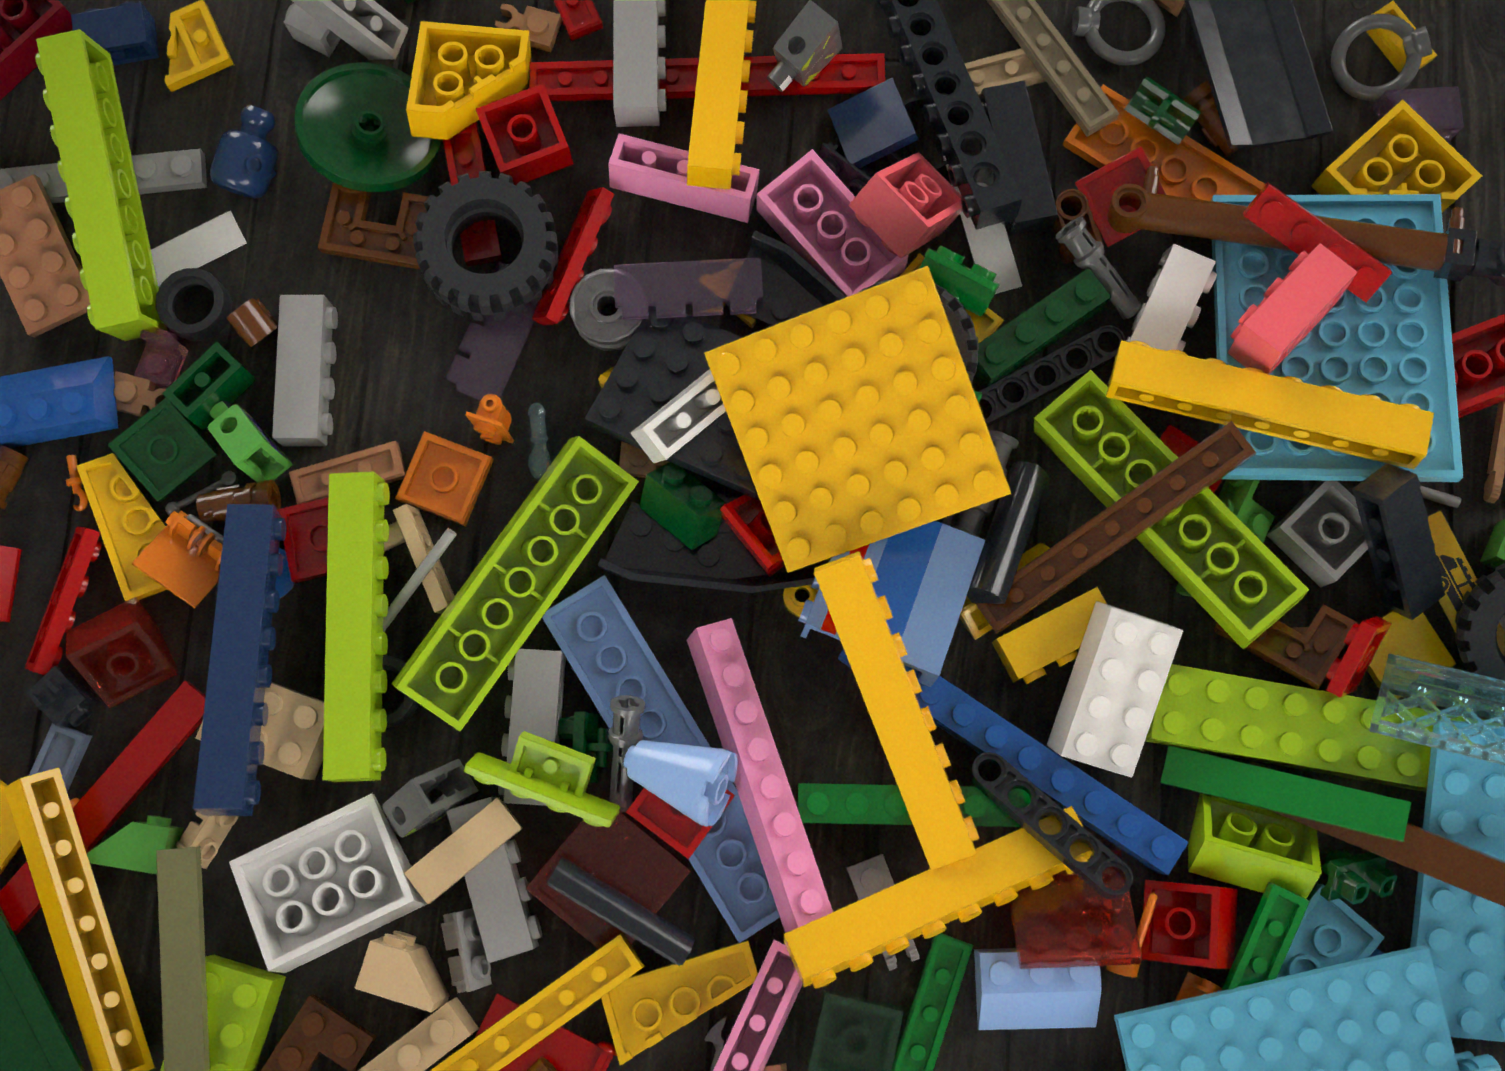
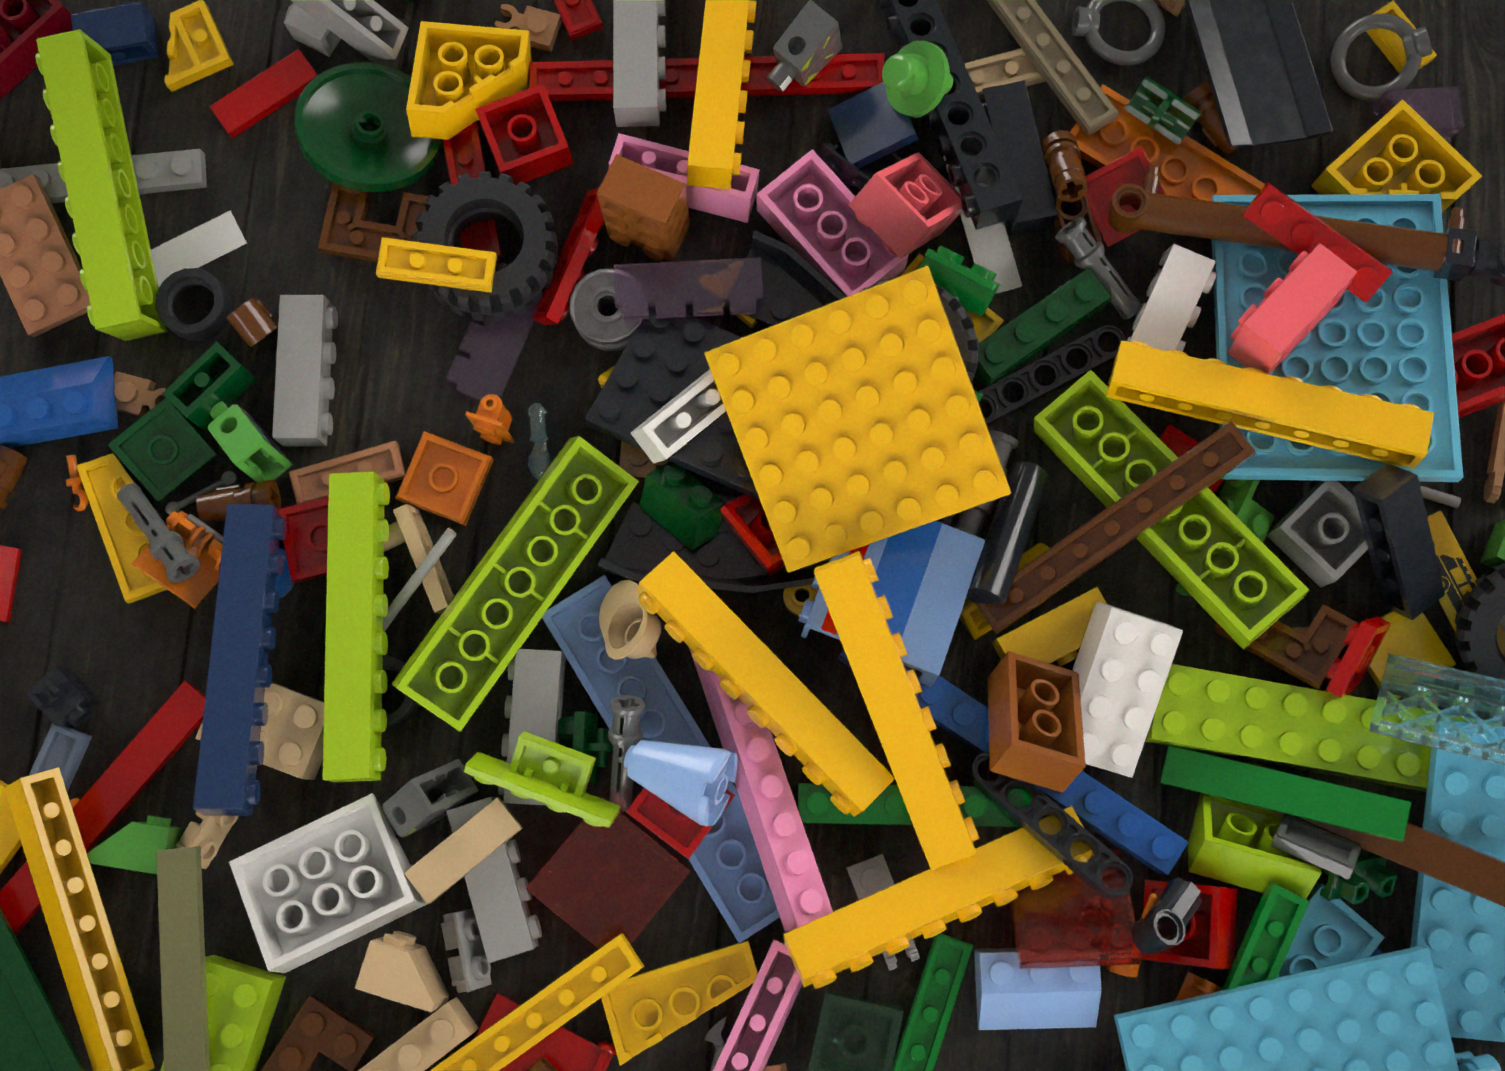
red plate [25,526,102,675] -> none
clear red slope [66,597,178,709] -> none
clear pink bracket [134,329,188,388] -> none
dark blue piece [210,105,279,198] -> none
black brick [545,856,695,966] -> none
none -> dark grey pin [117,483,200,583]
none -> red tile [209,49,318,139]
none -> yellow tile [376,237,497,293]
none -> dark orange brick [597,154,691,262]
none -> tan piece [599,580,661,660]
none -> yellow brick [636,551,895,817]
none -> bright green plate [882,41,953,118]
none -> dark orange brick [987,651,1086,793]
none -> reddish brown axle [1041,130,1088,202]
none -> black piece [1131,877,1203,955]
none -> dark grey tile [1271,814,1362,880]

